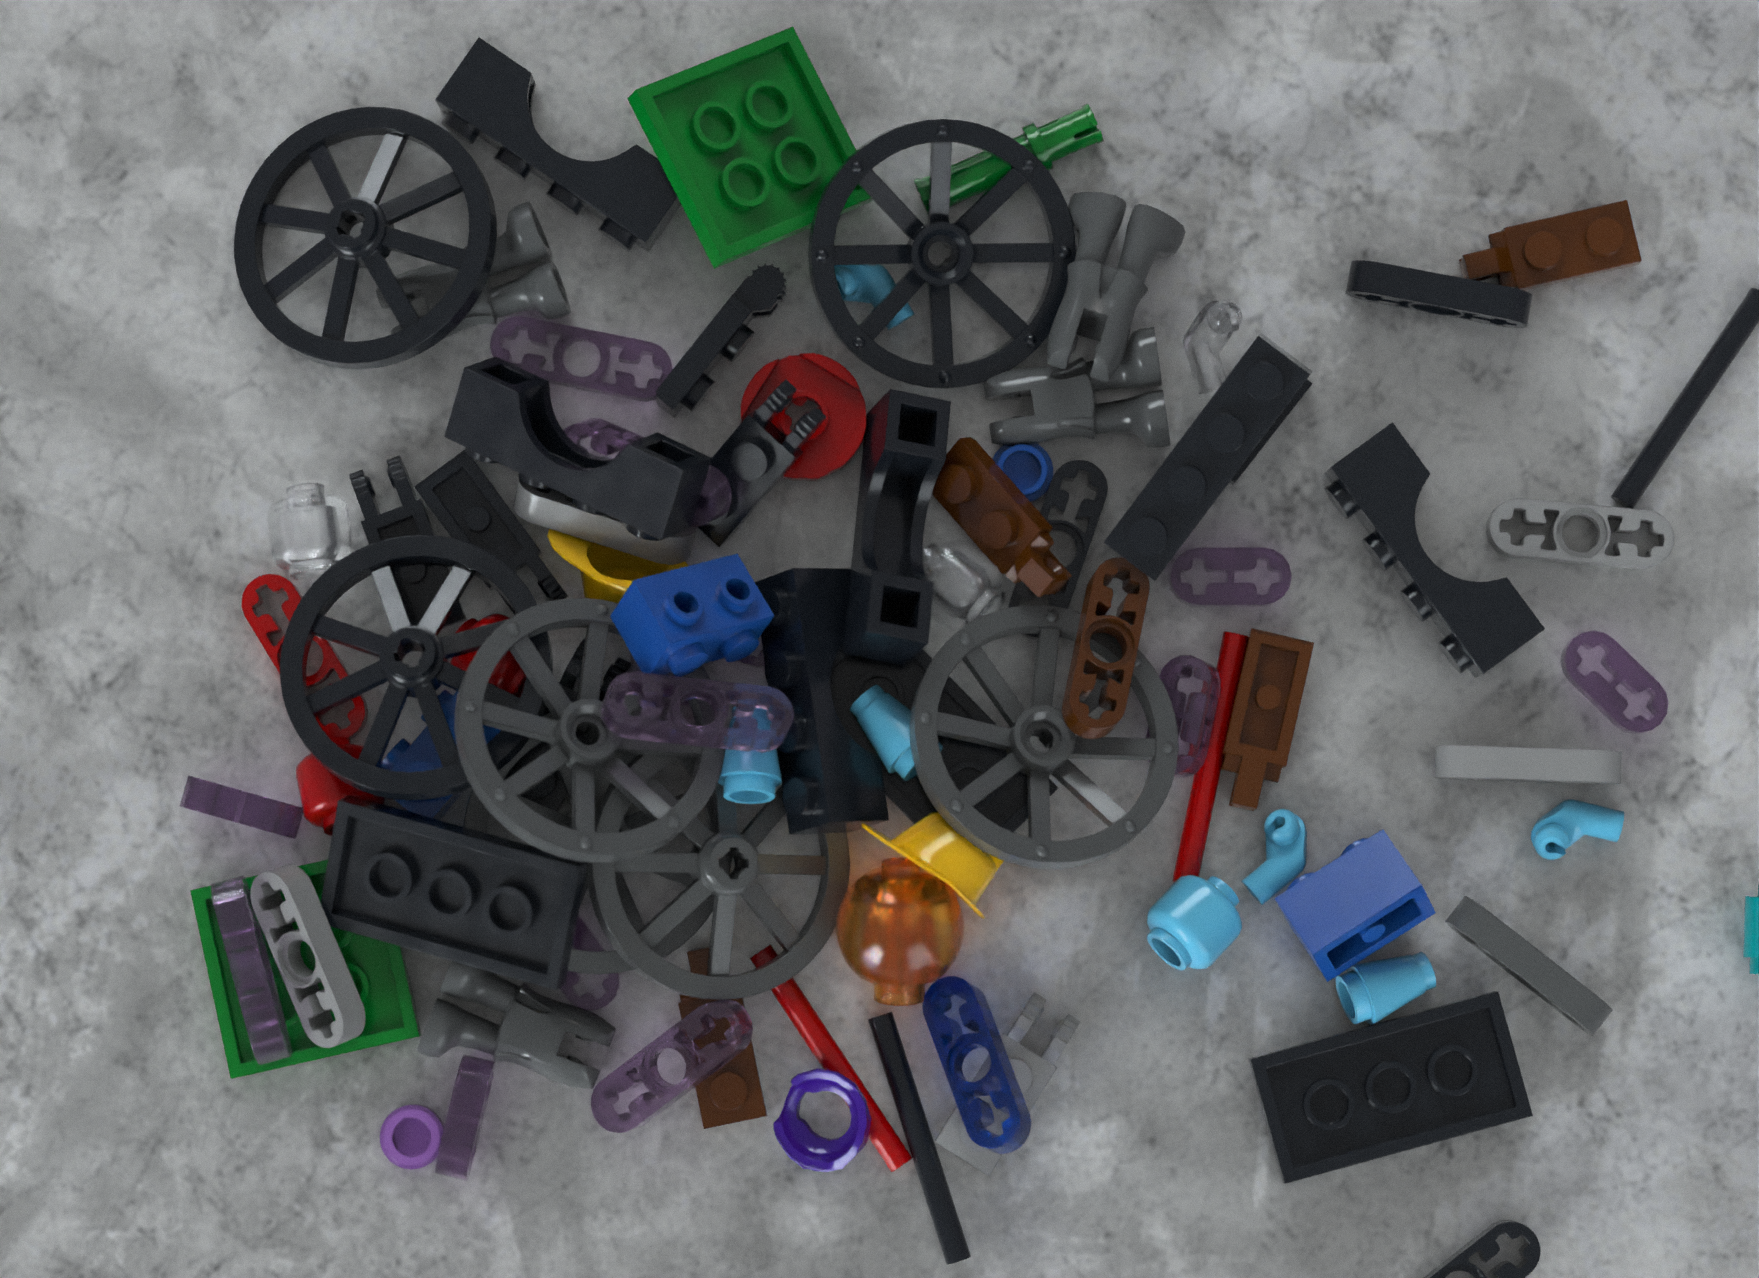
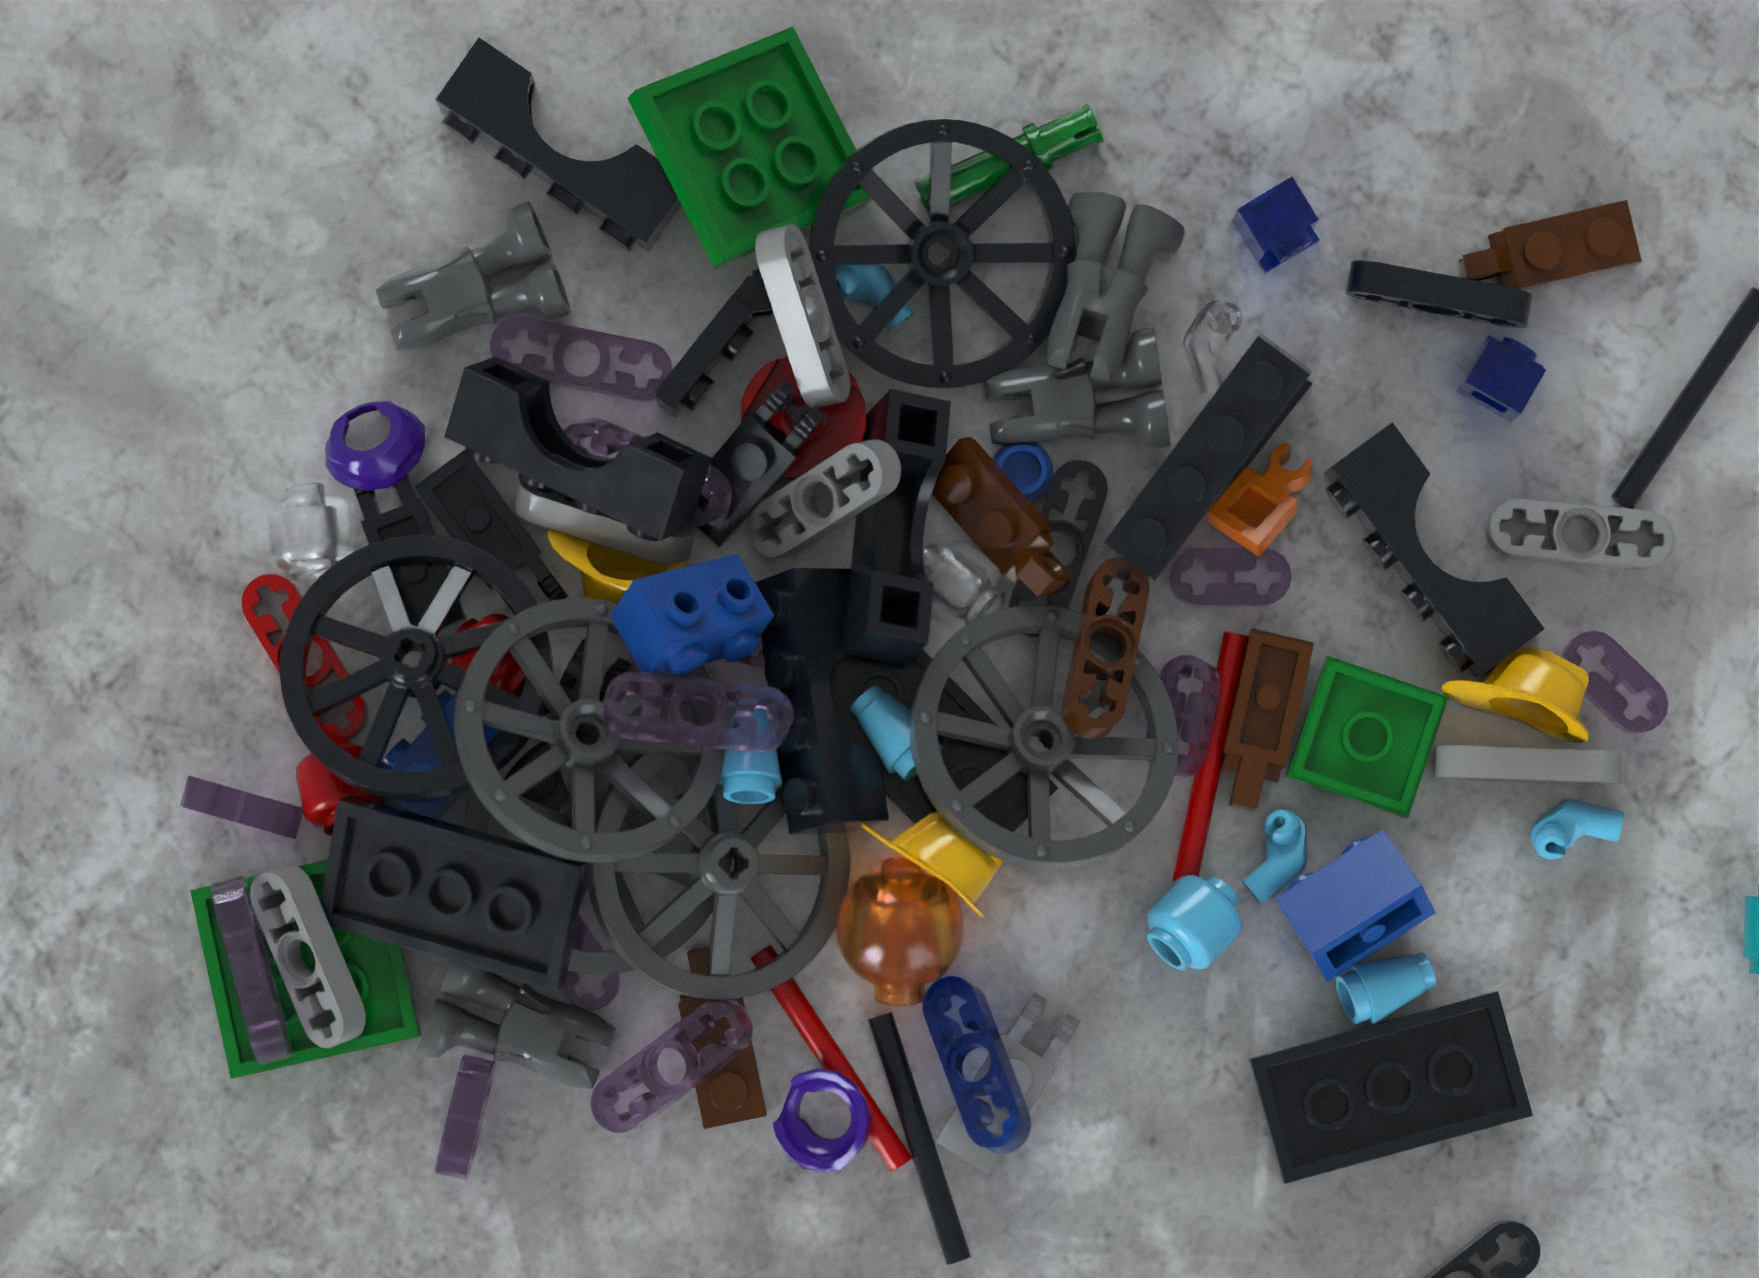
black wheel [234,107,497,370] -> none
medium lavender tile [380,1104,446,1169] -> none
dark grey beam [1445,896,1613,1036] -> none
none -> dark purple piece [325,401,425,491]
none -> light grey beam [747,439,901,558]
none -> light grey beam [755,224,850,409]
none -> orange plate [1208,443,1313,557]
none -> clear blue brick [1232,176,1319,274]
none -> green plate [1285,656,1449,819]
none -> yellow piece [1442,648,1589,743]
none -> clear blue brick [1456,335,1546,422]

